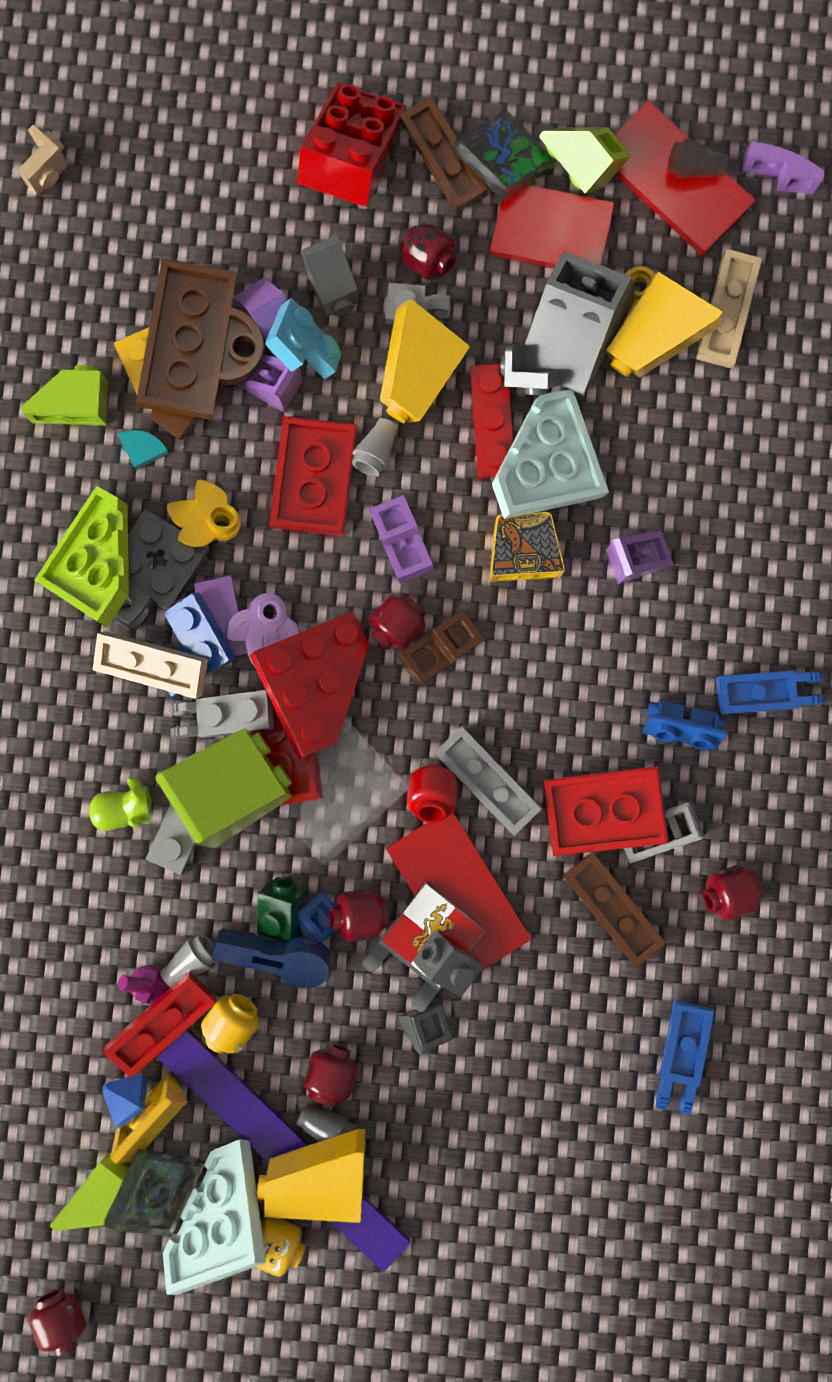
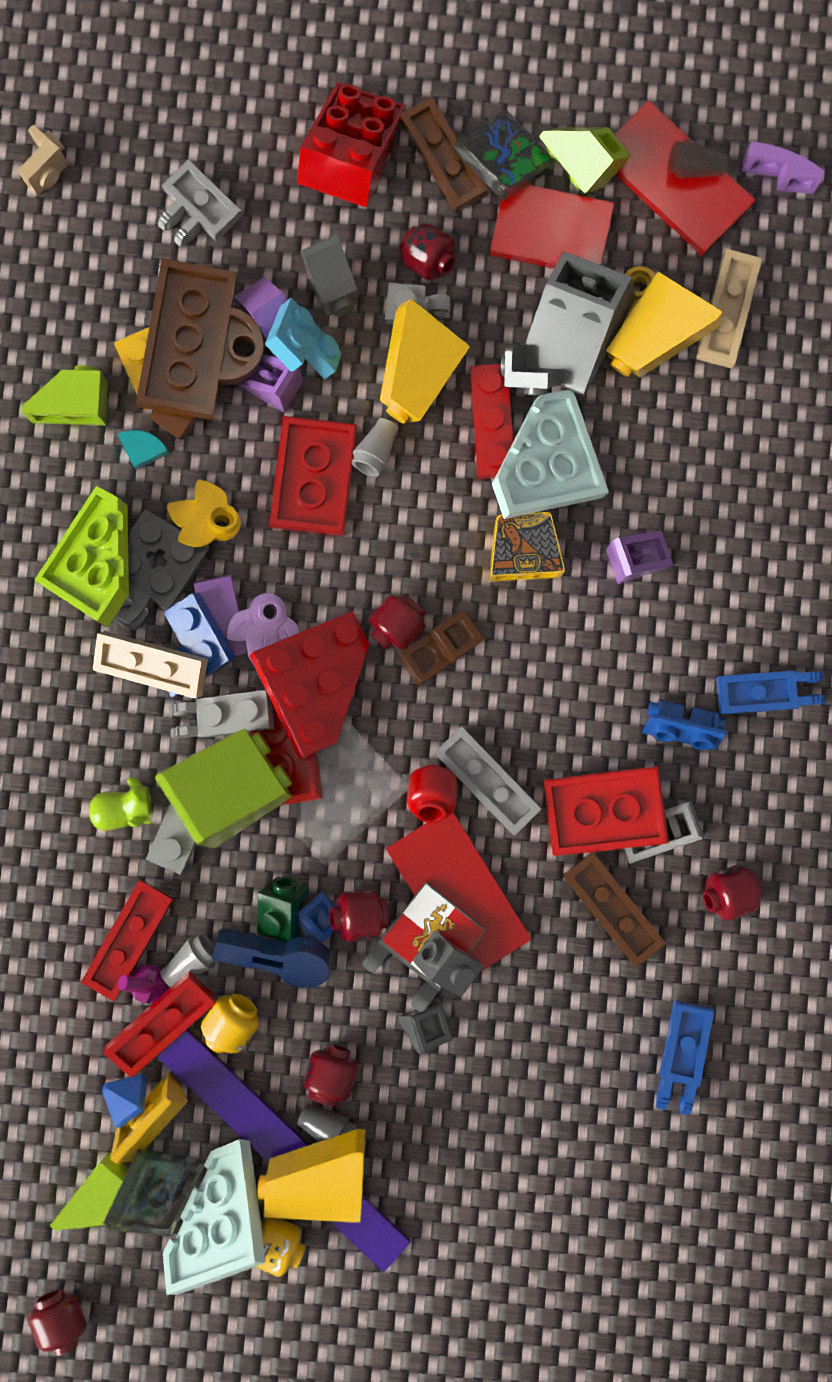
medium lavender slope [369,495,434,584] -> none
none -> red plate [80,879,175,1002]
none -> light grey hinge [158,159,242,247]

